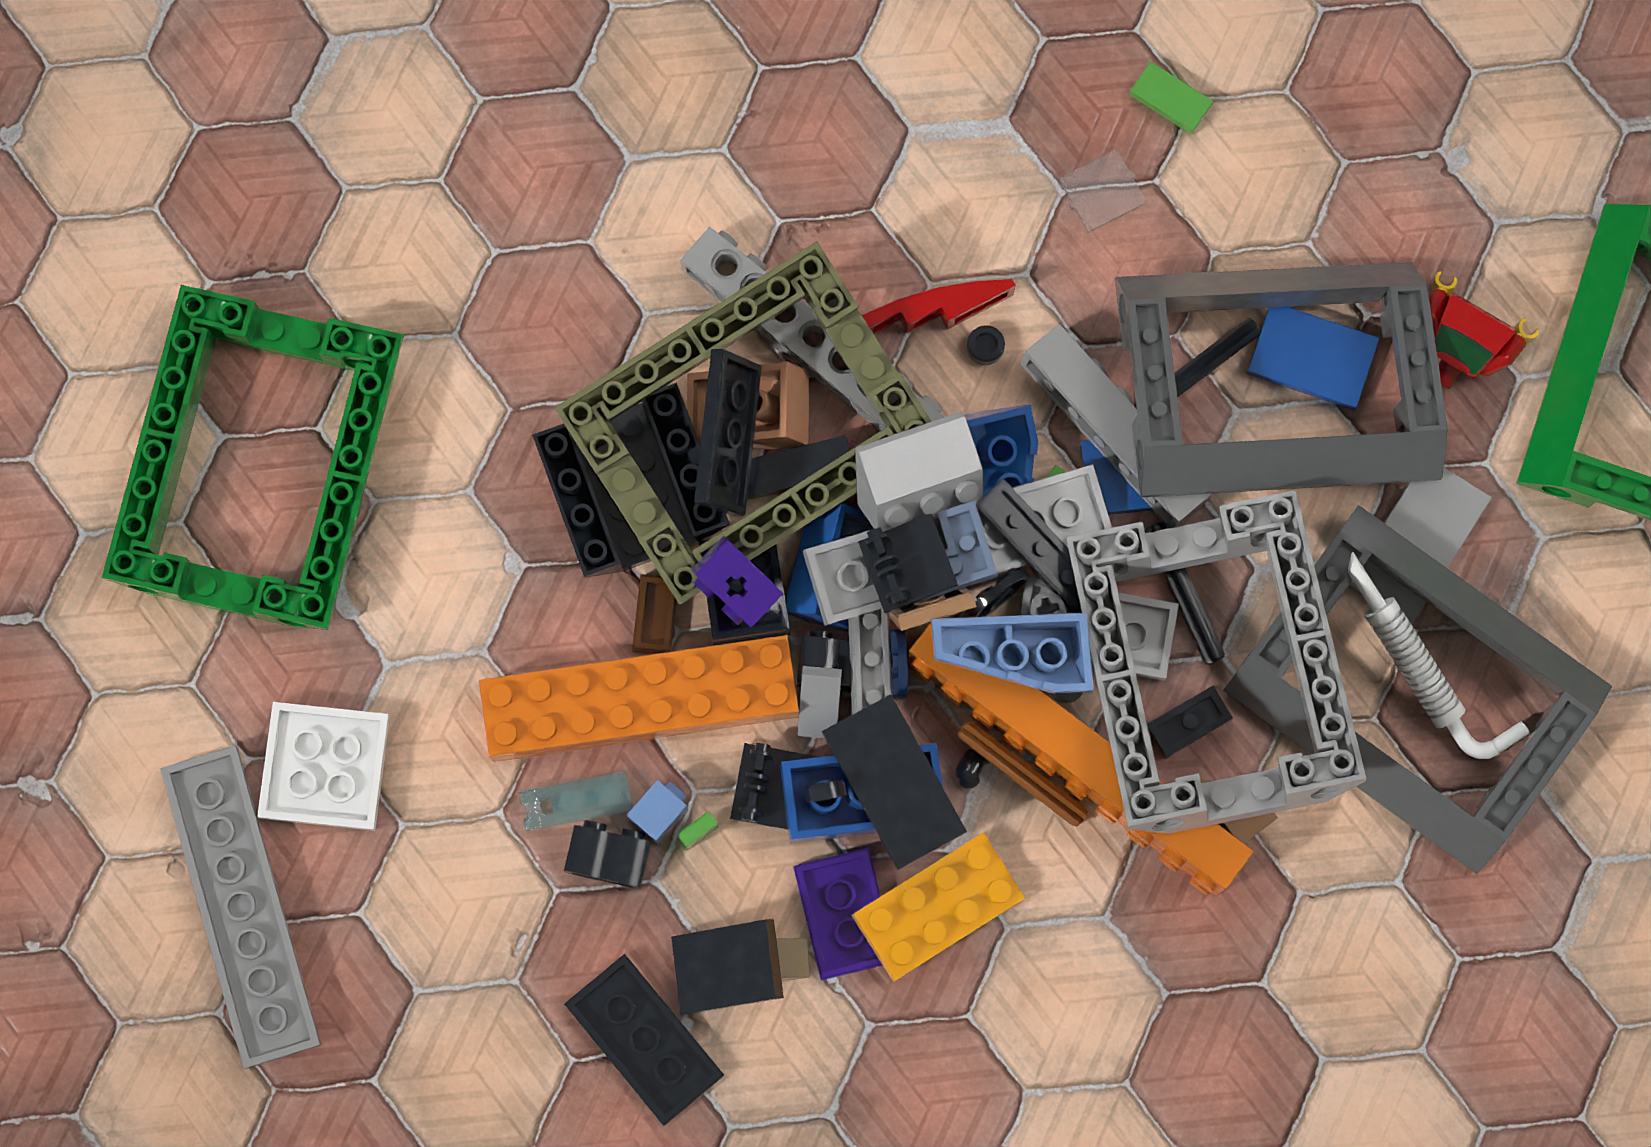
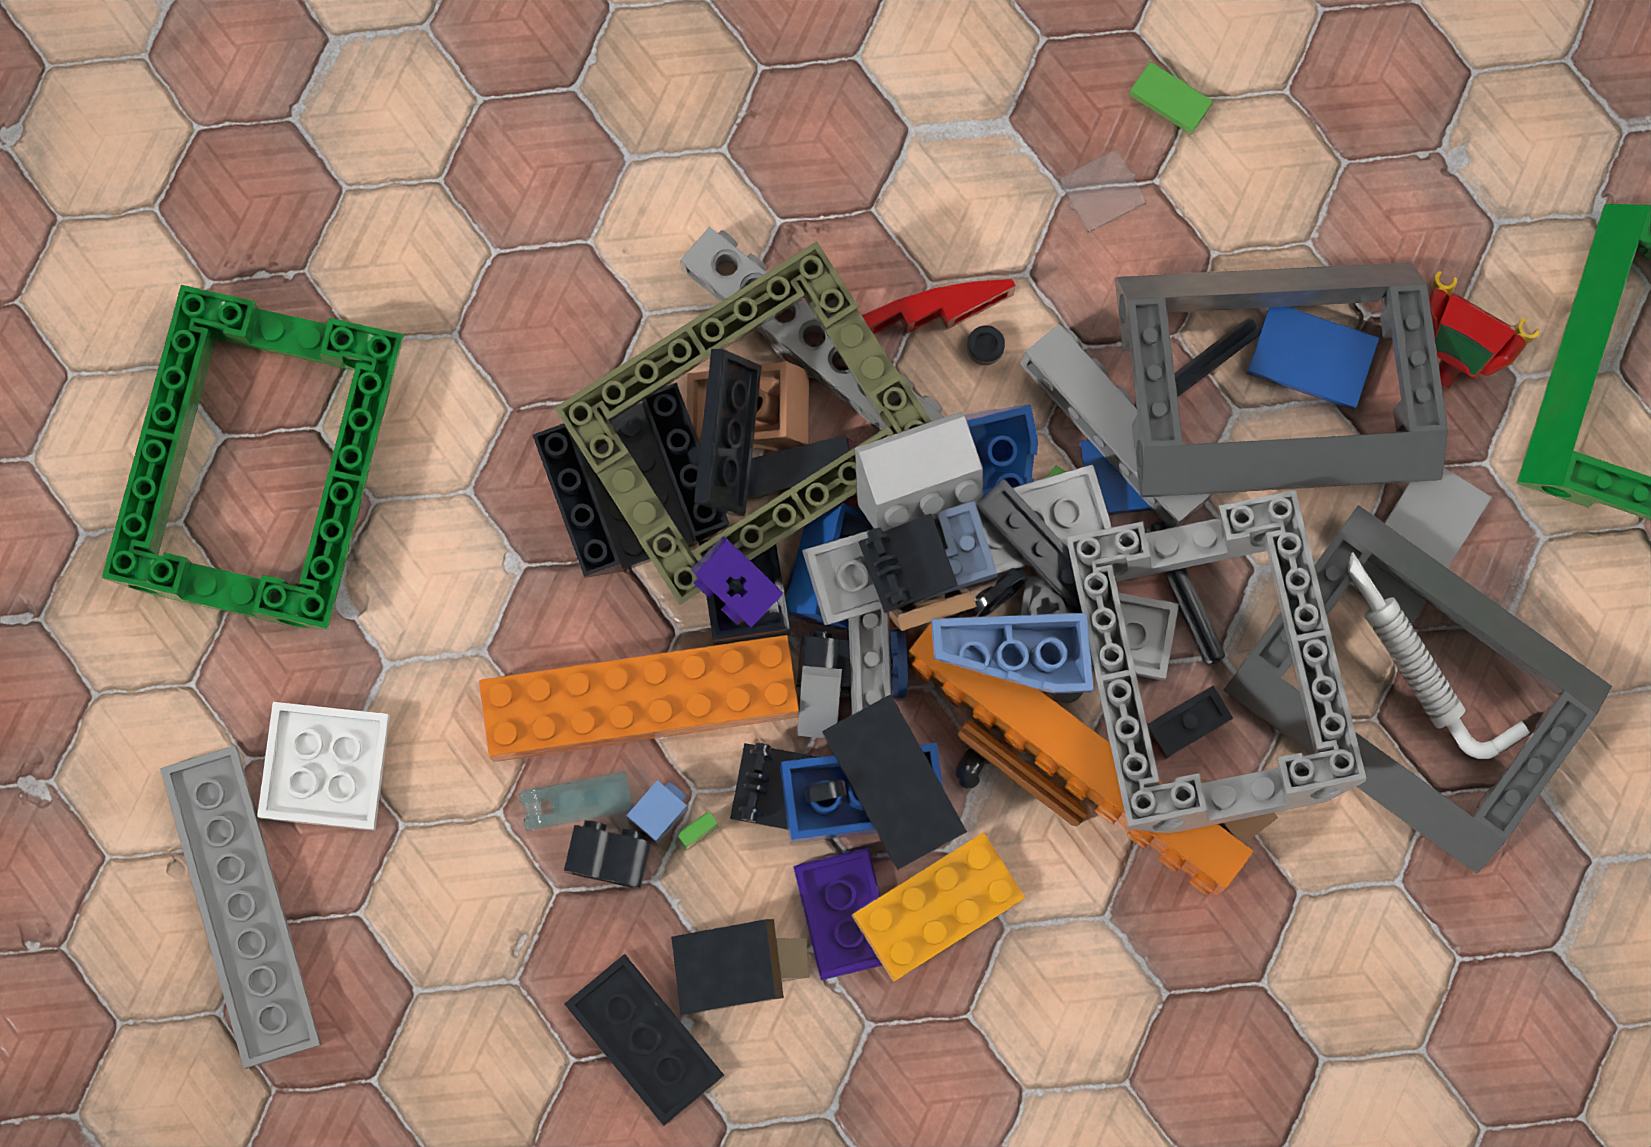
reddish brown tile [632,574,677,654] -> none

